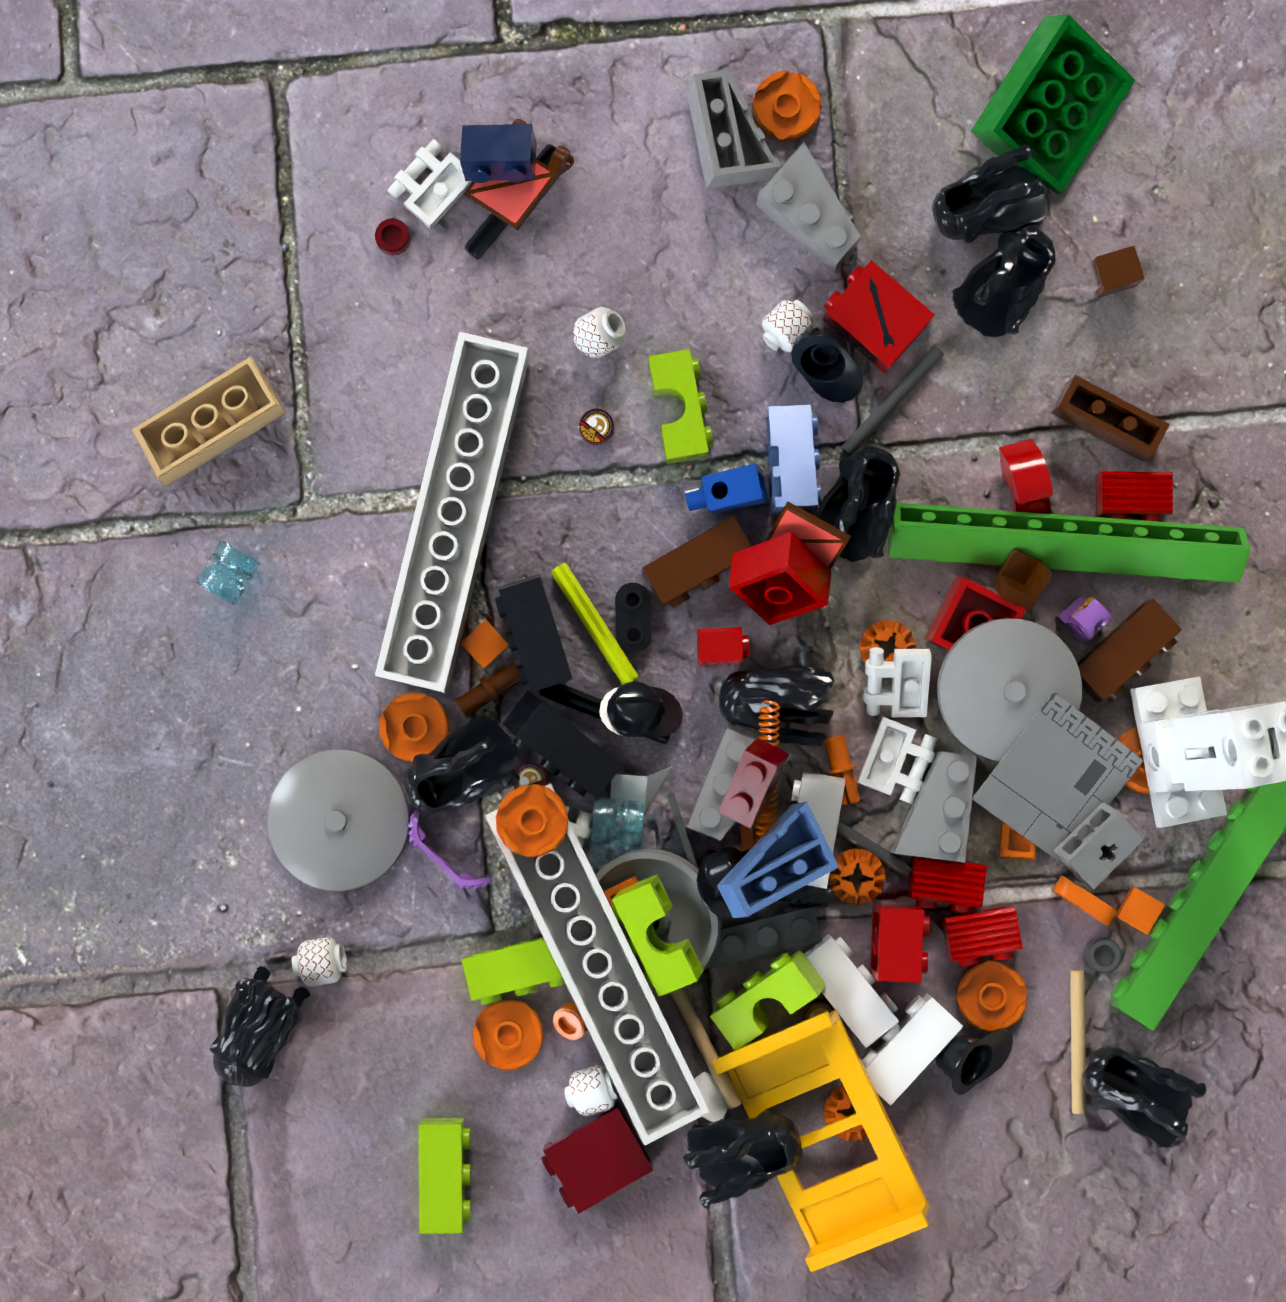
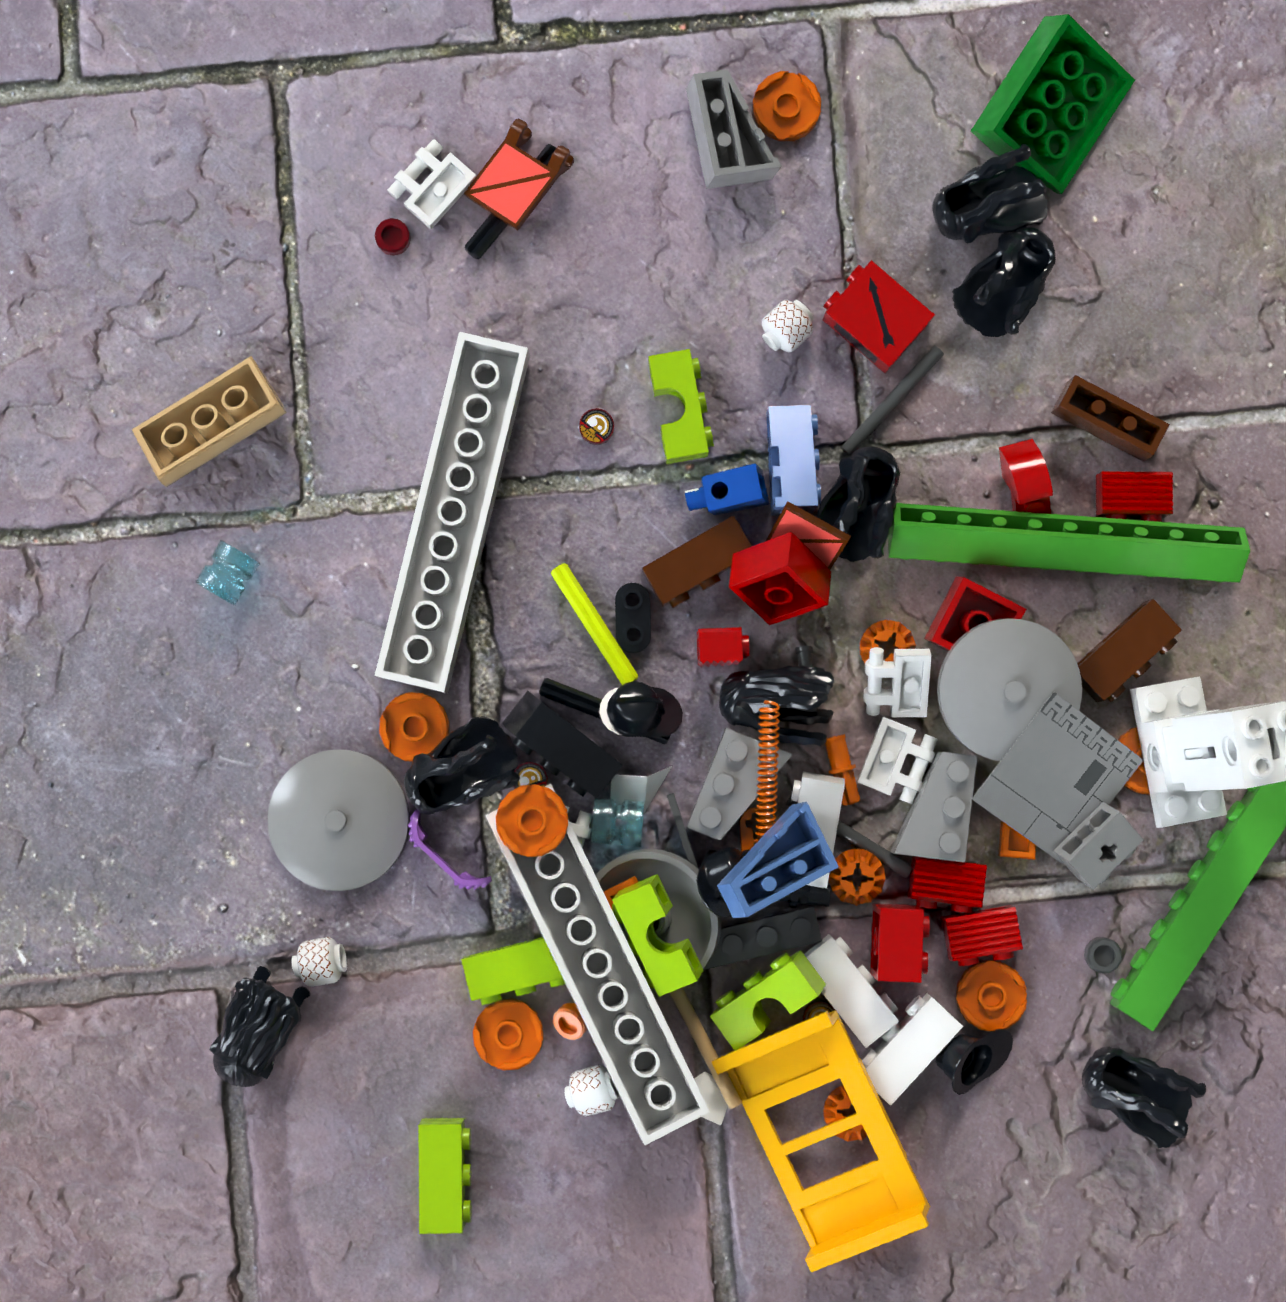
reddish brown pin [454,661,521,719] -> none
dark blue brick [460,124,537,183] -> none
orange tile [460,620,510,669] -> none
black wedge [495,574,573,692] -> none
dark red panel [541,1102,653,1214] -> none
white head [573,307,626,359] -> none
black hair [683,1111,803,1209] -> none
brick [718,737,789,829] -> none
light grey wedge [756,142,861,272] -> none
black piece [791,327,863,403] -> none
reddish brown panel [992,549,1052,610] -> none
orange beam [1052,876,1118,927] -> none
medium lavender leg [1056,595,1112,643] -> none
tan bar [1070,970,1086,1114] -> none
reddish brown panel [1094,246,1145,298] -> none
orange tile [1116,886,1165,935] -> none

